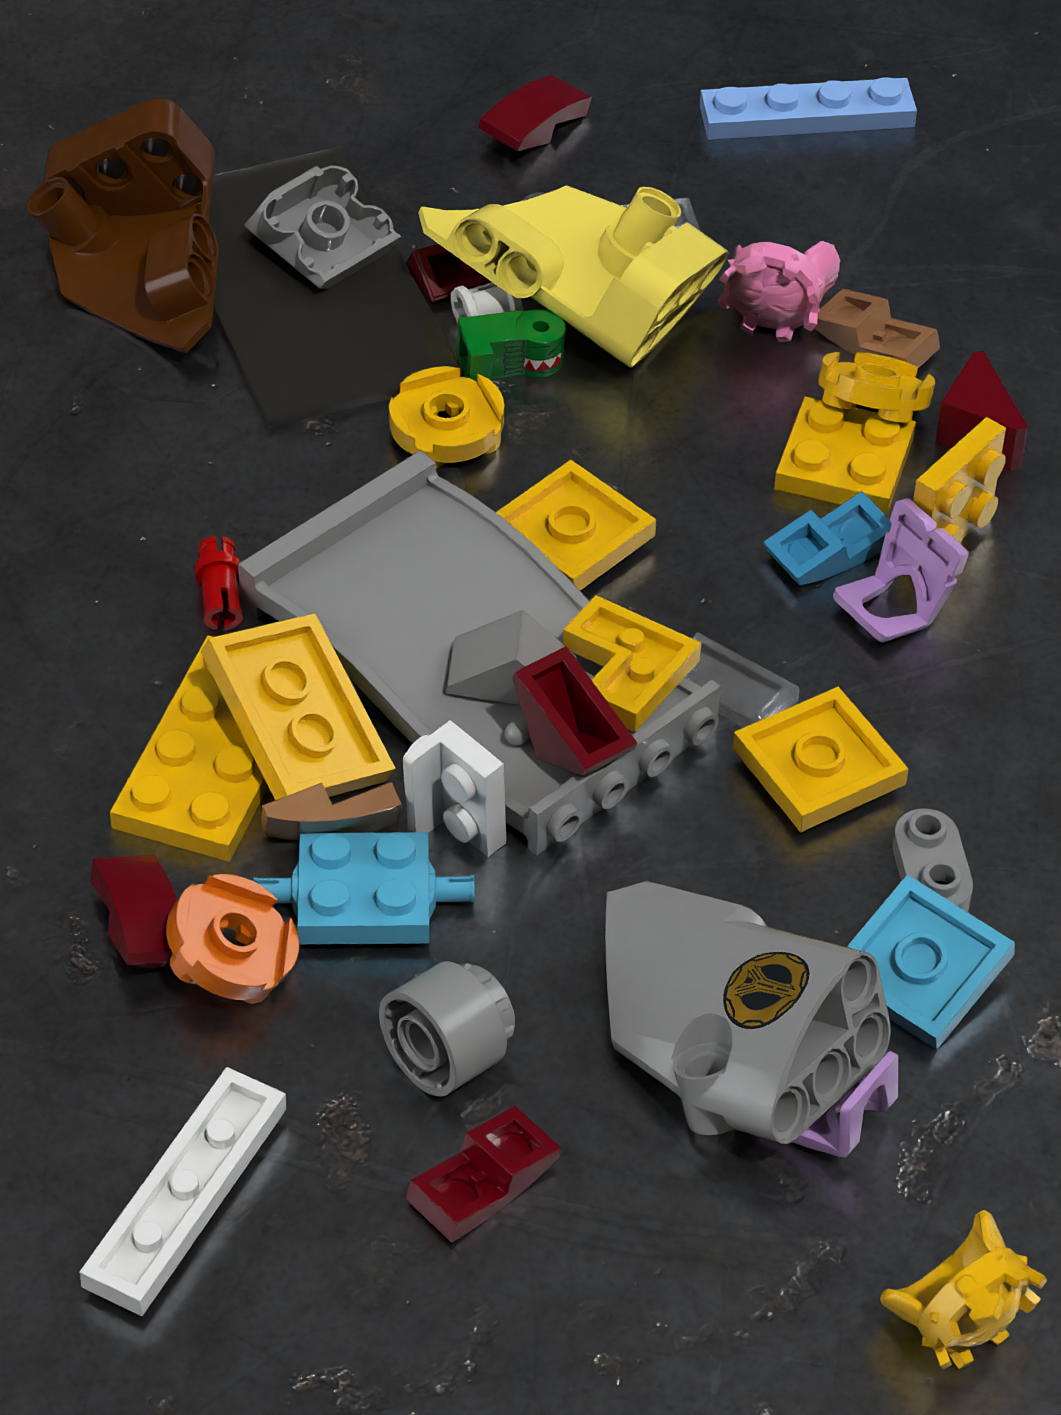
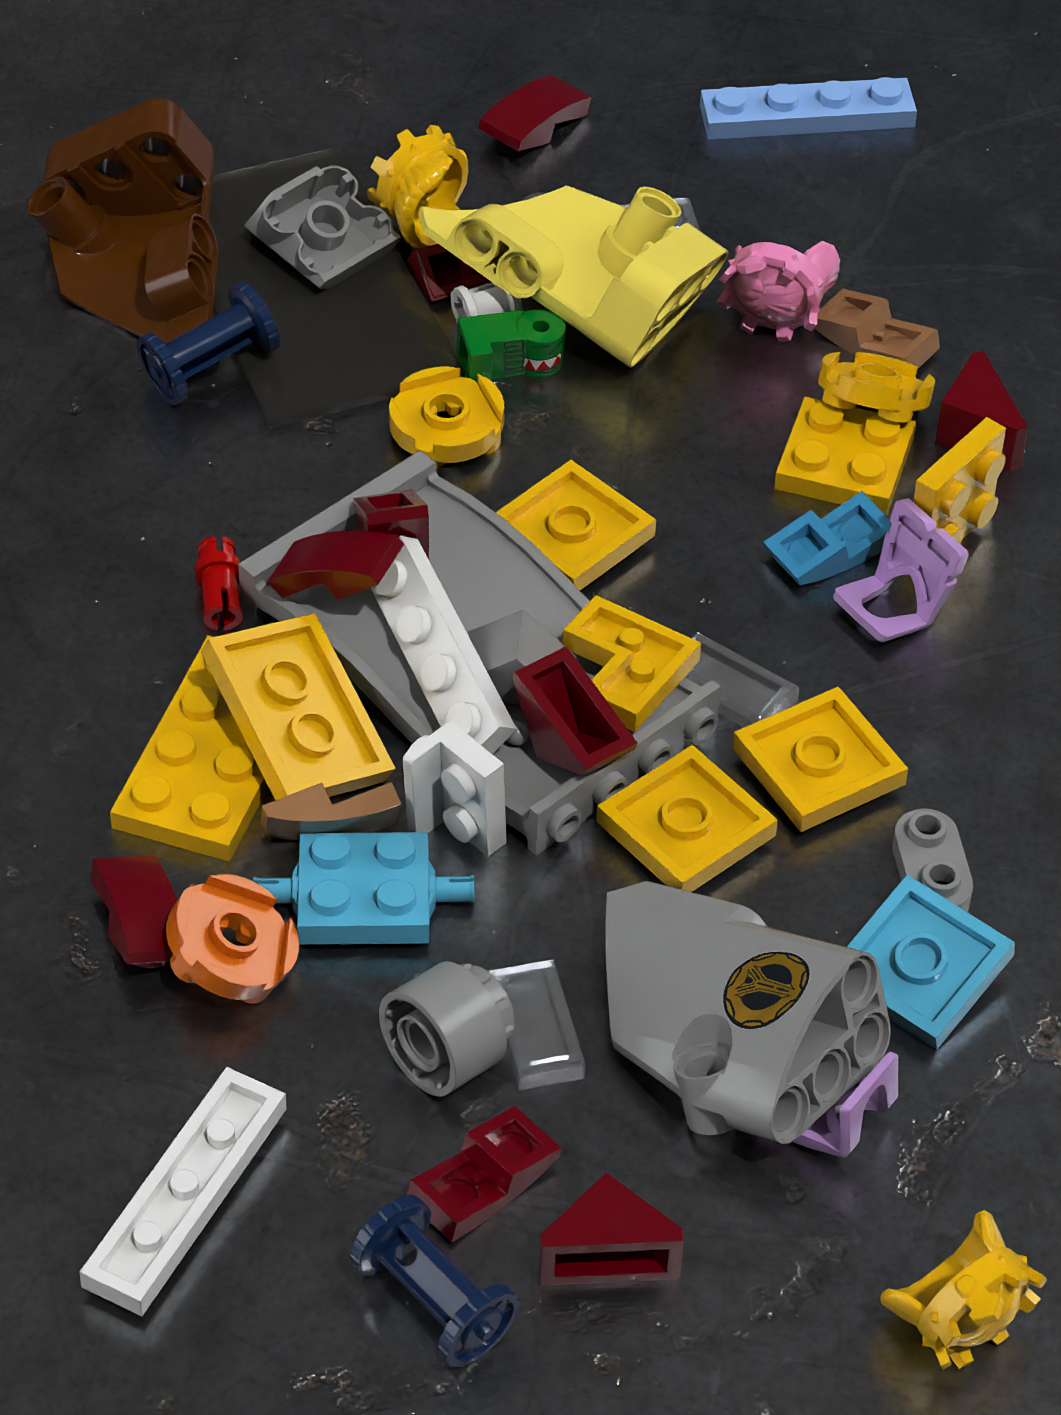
none -> dark blue hose [137,282,280,405]
none -> dark red slope [267,530,404,600]
none -> dark blue hose [350,1195,520,1367]
none -> dark red slope [353,489,429,559]
none -> yellow hair [366,124,469,249]
none -> white plate [371,535,517,754]
none -> clear tile [489,960,585,1090]
none -> dark red slope [539,1172,684,1286]
none -> yellow plate [596,745,778,892]

